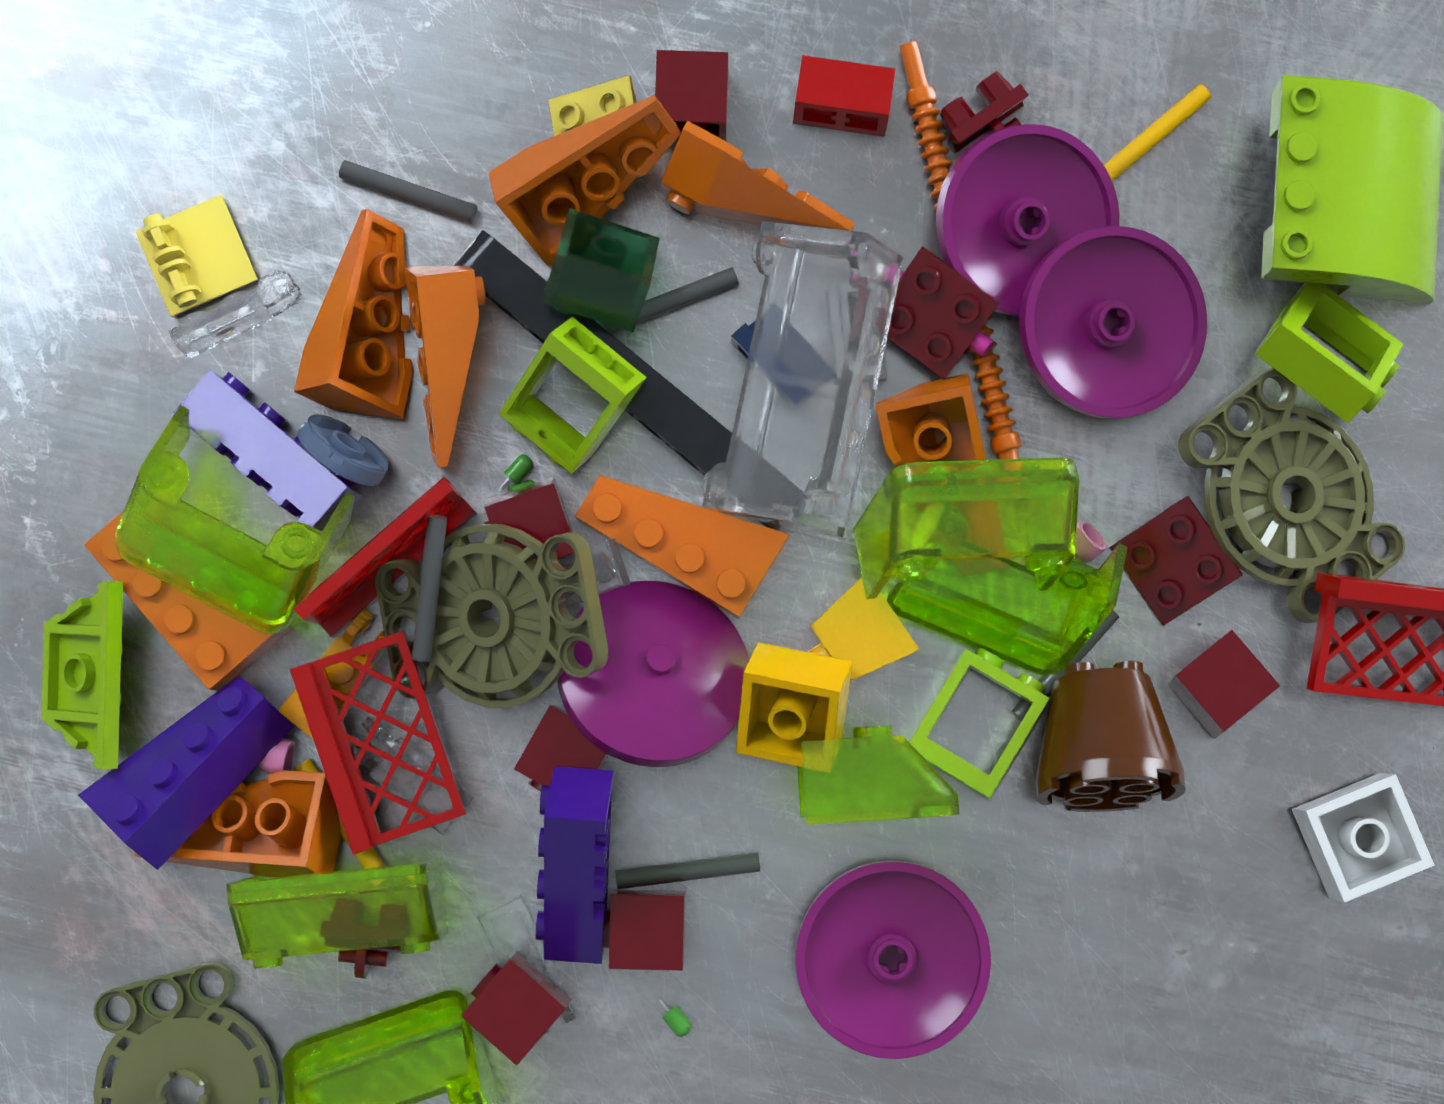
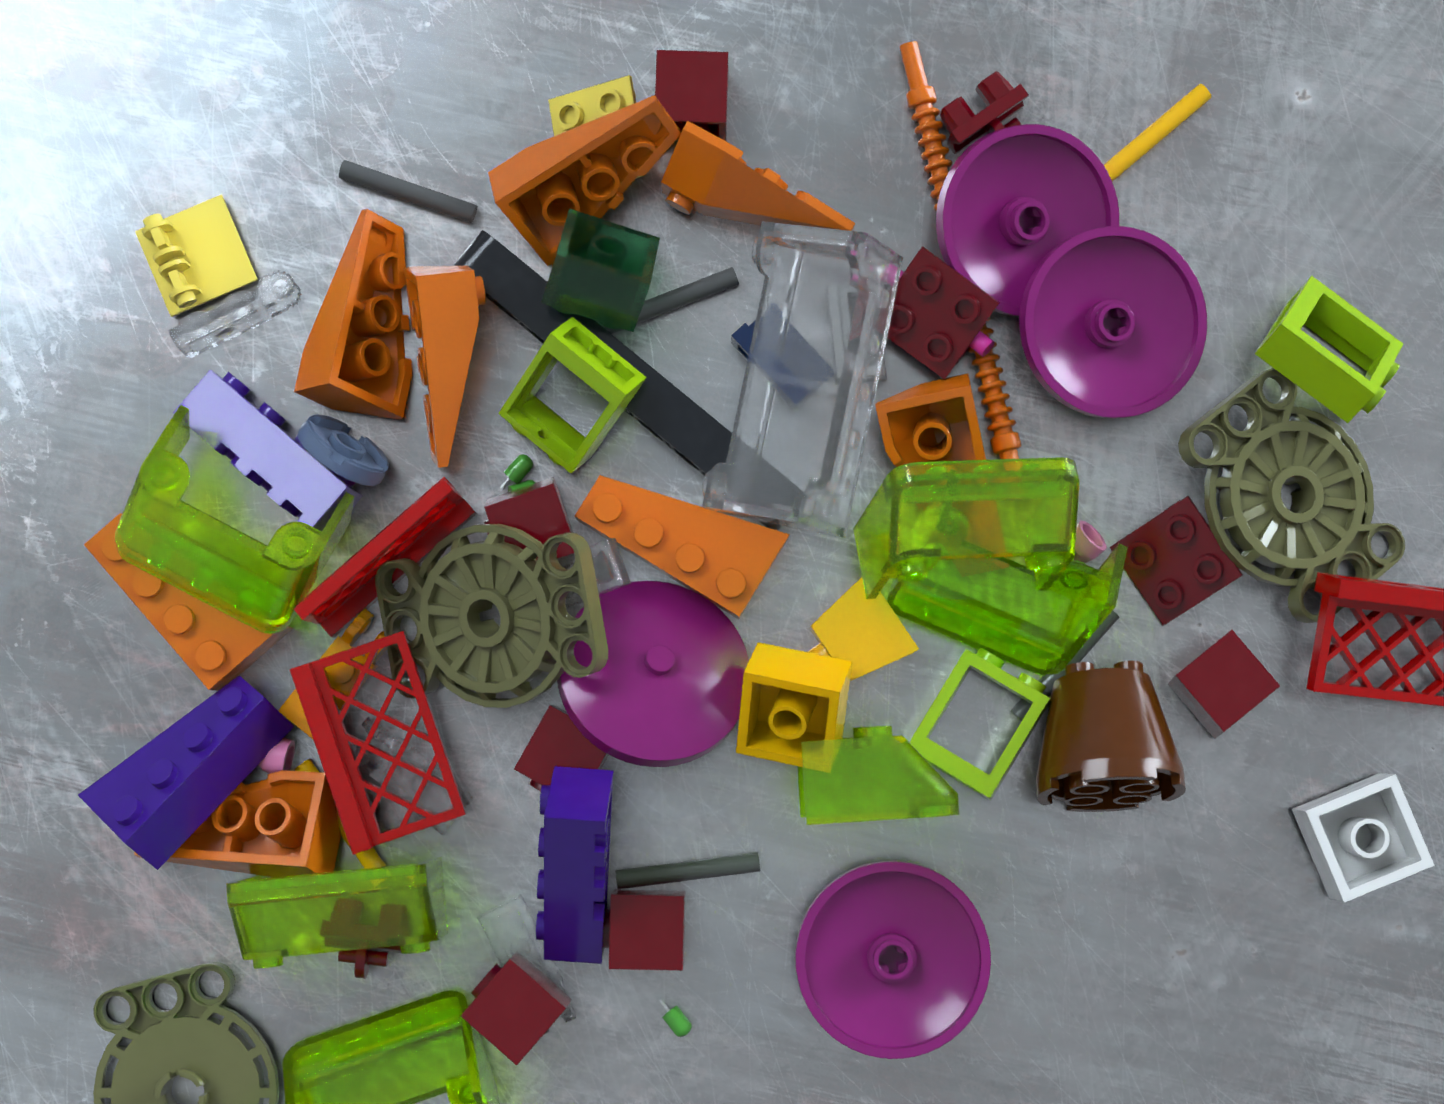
lime wing [41,581,123,770] -> none
dark grey bar [412,515,447,662] -> none
red hinge [793,55,896,136] -> none
lime slope [1261,75,1444,303] -> none

